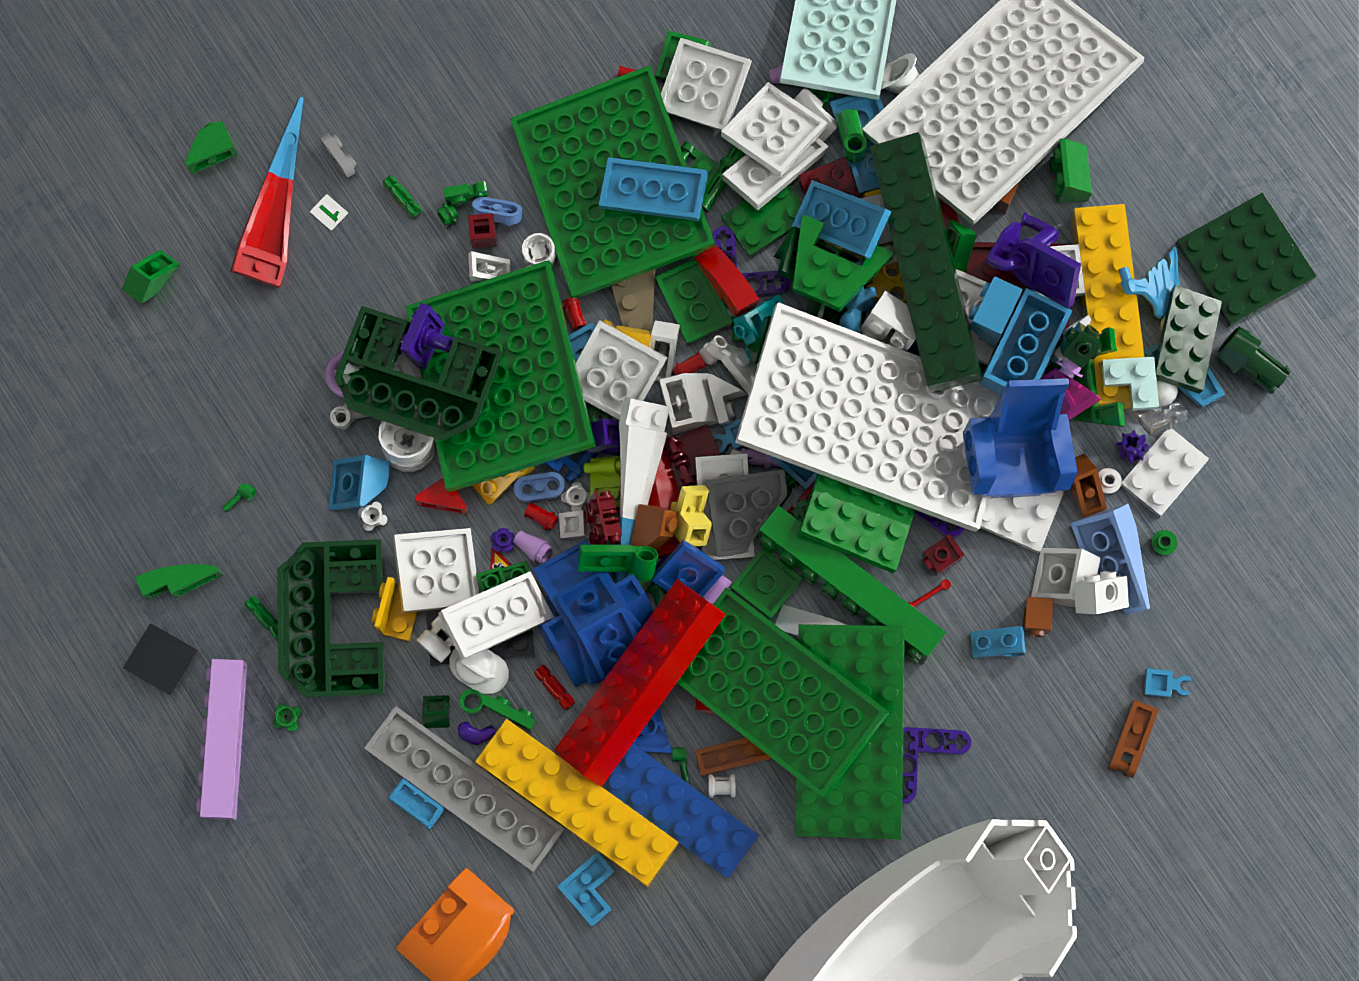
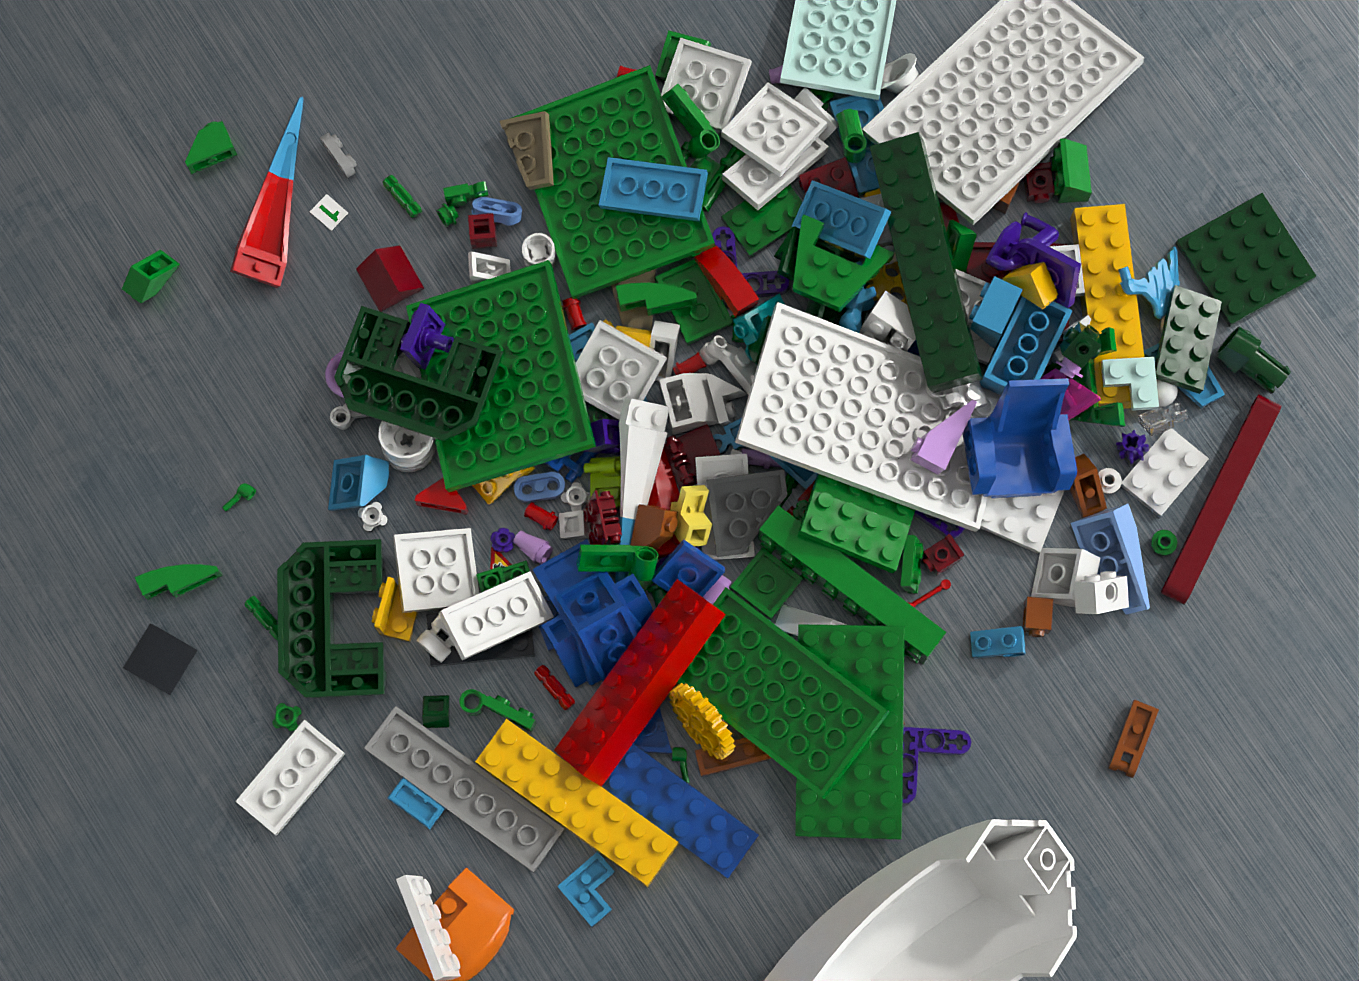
lavender brick [196,659,247,820] -> none
white piece [450,648,509,694] -> none
dark purple arm [457,722,496,745] -> none
white bush [708,774,736,798] -> none
dark azure plate [1143,668,1191,698] -> none
none -> white plate [236,720,345,836]
none -> dark red slope [356,245,424,312]
none -> white plate [396,875,461,981]
none -> dark tan wing [499,111,554,190]
none -> green slope [616,283,697,316]
none -> green plate [661,84,720,158]
none -> yellow gear [668,683,735,760]
none -> green plate [901,535,923,594]
none -> lavender slope [910,400,977,475]
none -> white plate [940,381,988,410]
none -> yellow slope [1002,262,1058,309]
none -> dark red brick [1023,162,1054,204]
none -> dark red beam [1161,394,1282,605]

